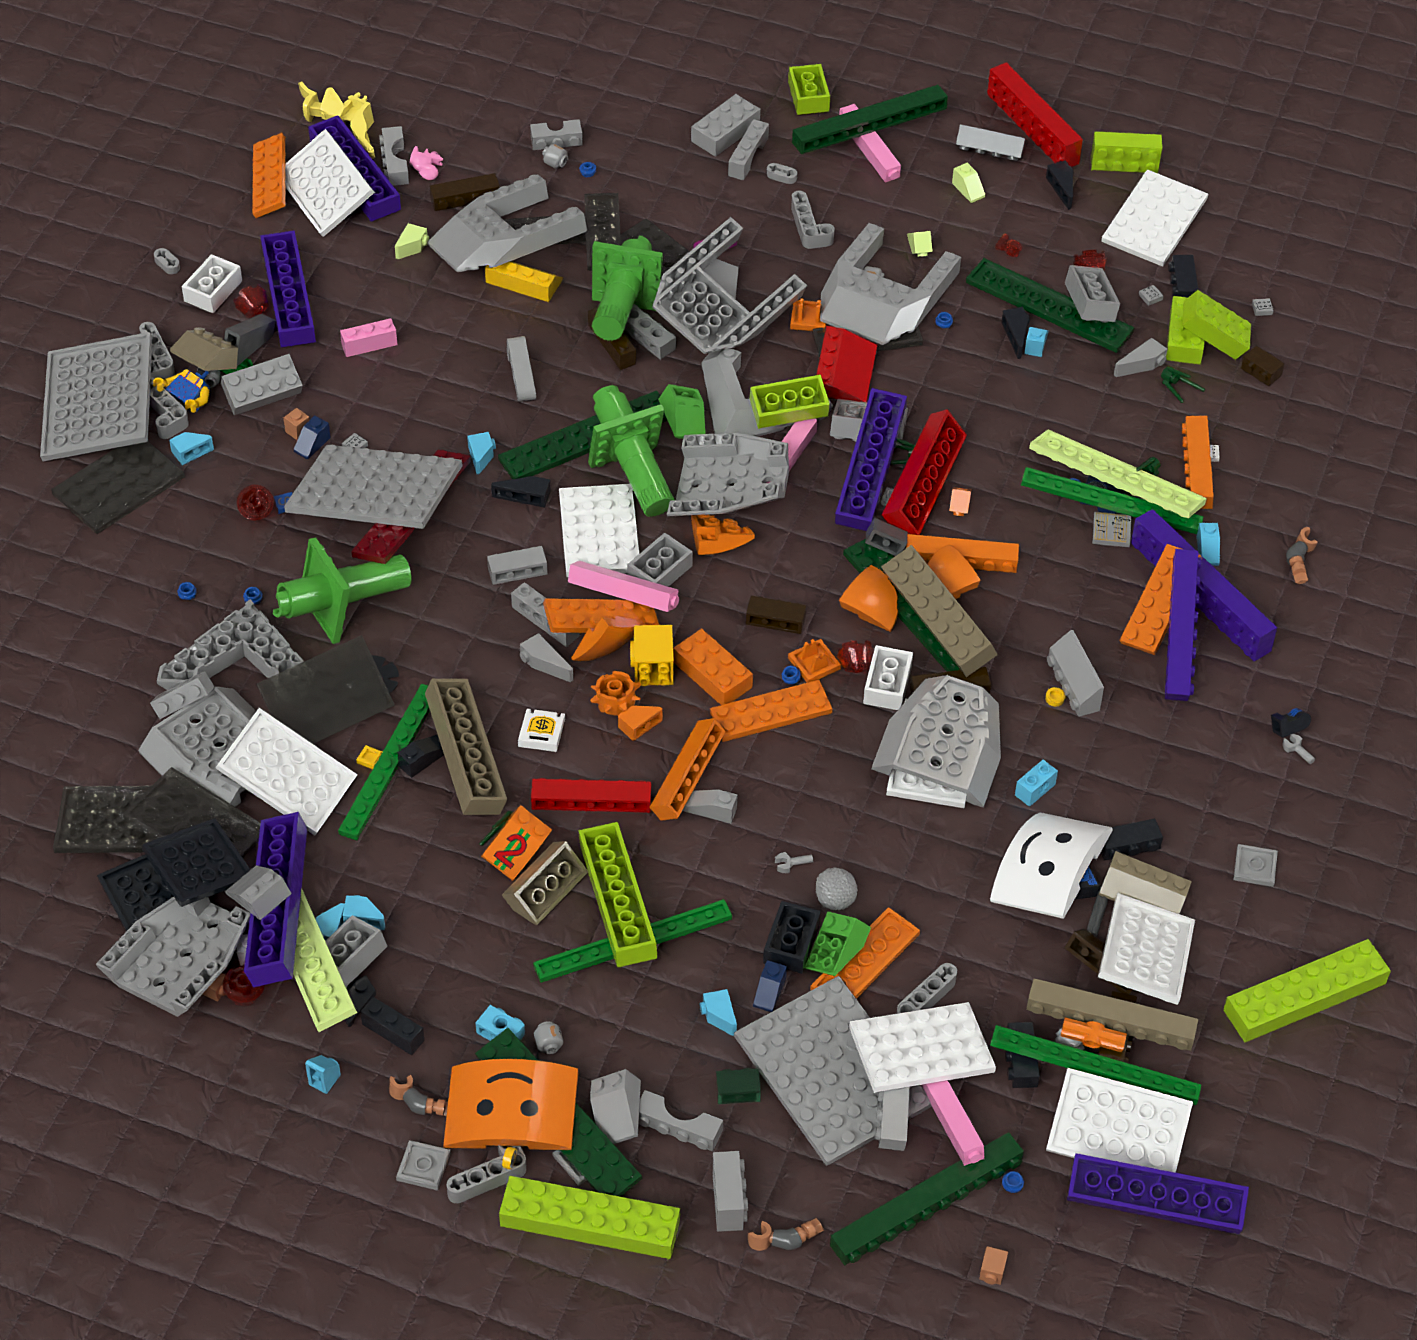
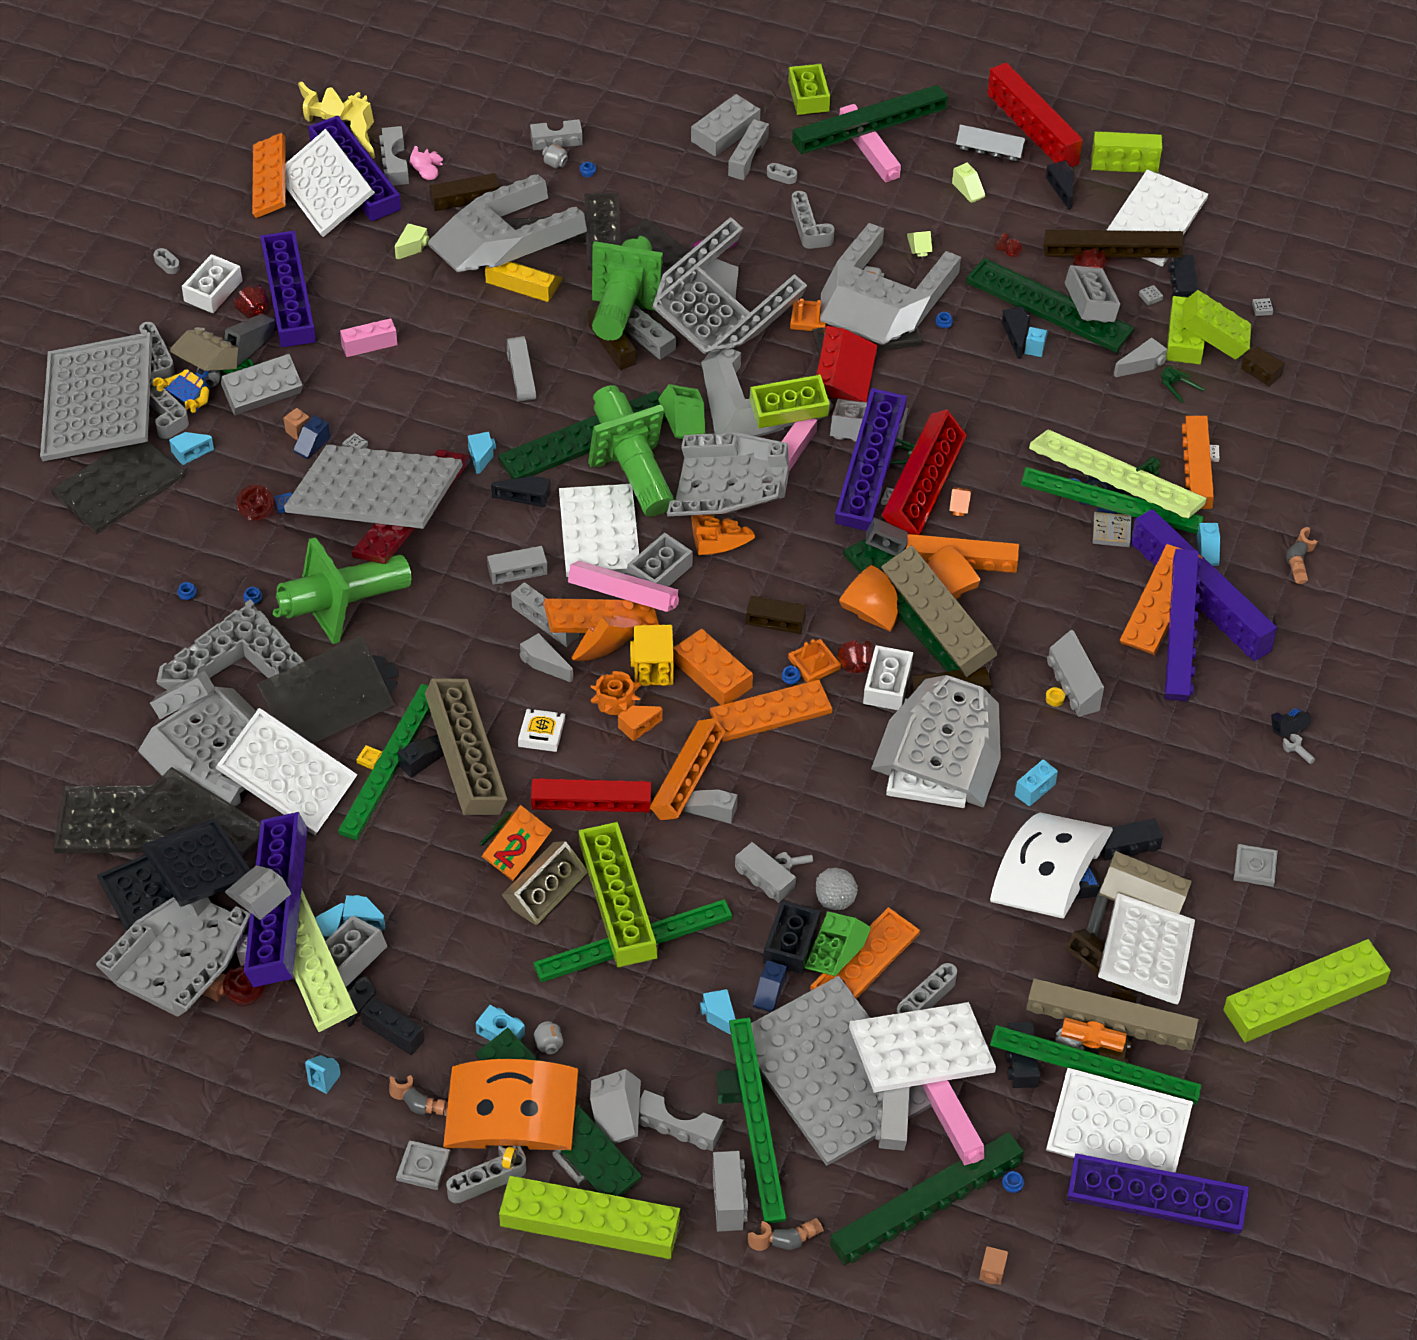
none -> green plate [729,1017,786,1224]
none -> light grey brick [735,842,796,903]
none -> dark brown brick [1044,230,1183,258]

